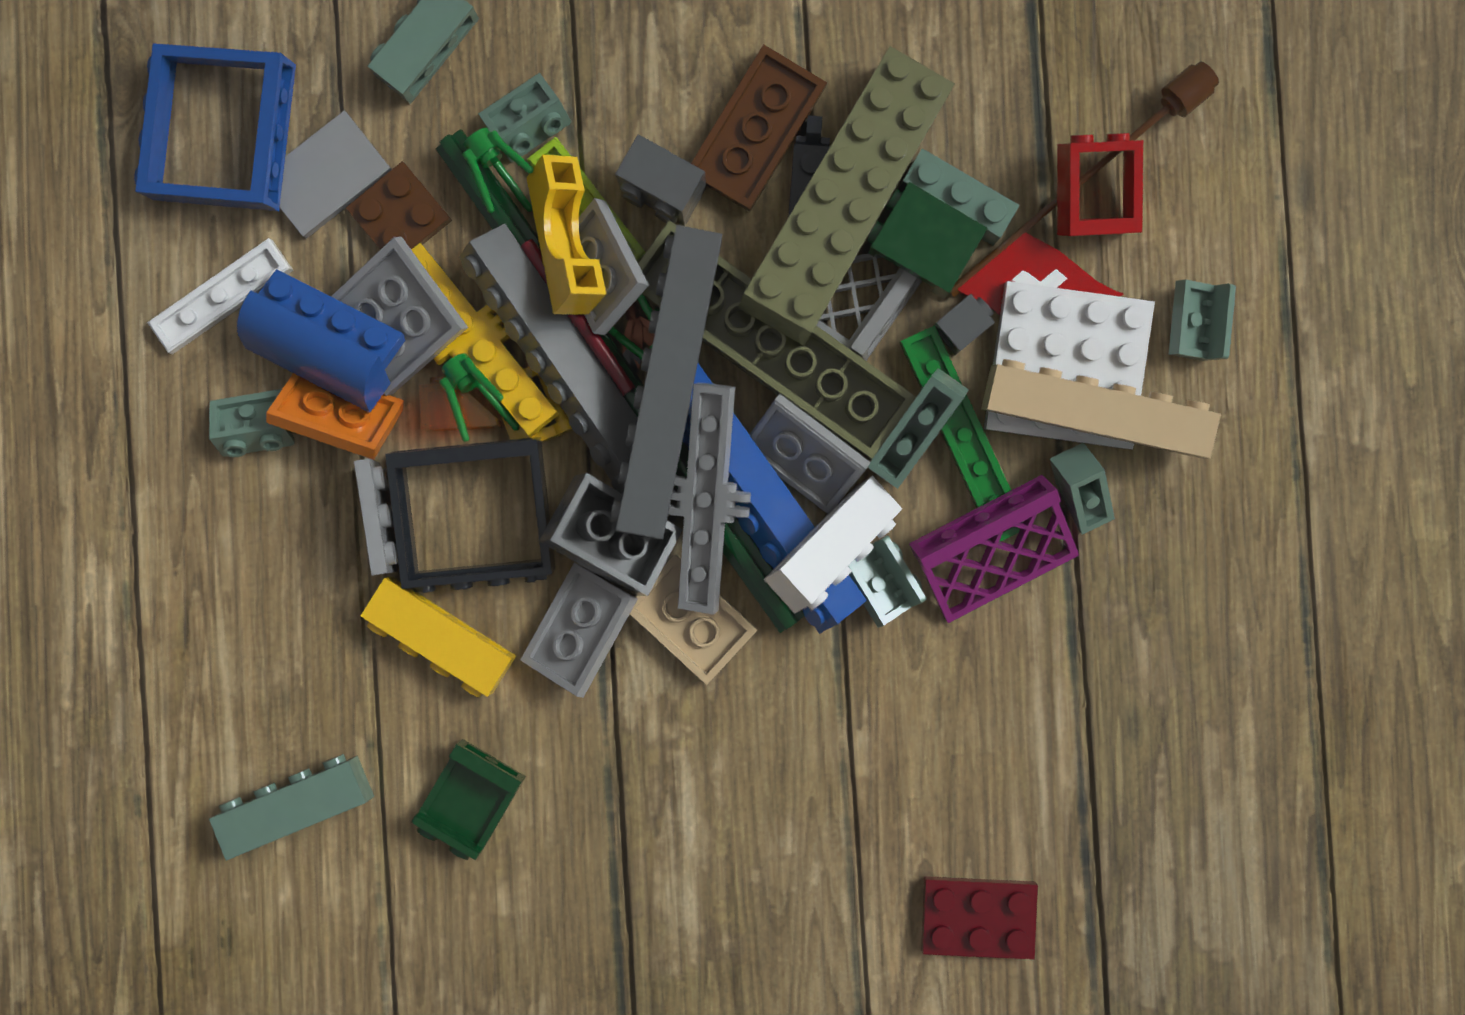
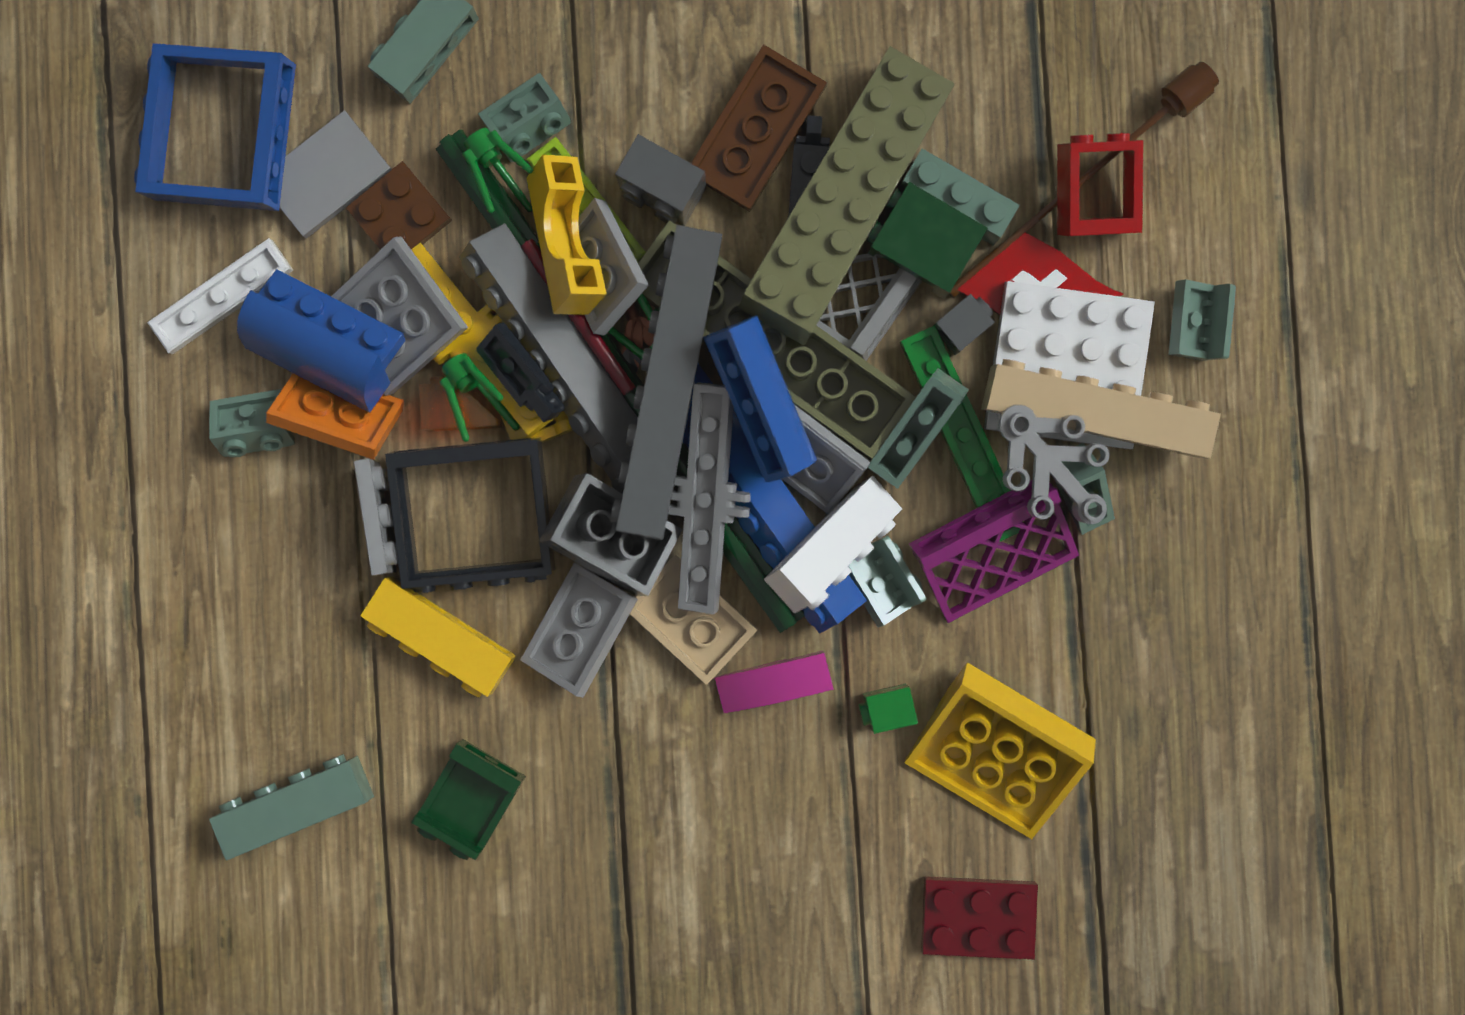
none -> black hinge [476,322,565,422]
none -> blue brick [703,315,817,483]
none -> dark pink slope [715,650,834,713]
none -> green brick [858,683,918,734]
none -> yellow slope [904,662,1096,840]
none -> light grey plant [999,405,1109,524]

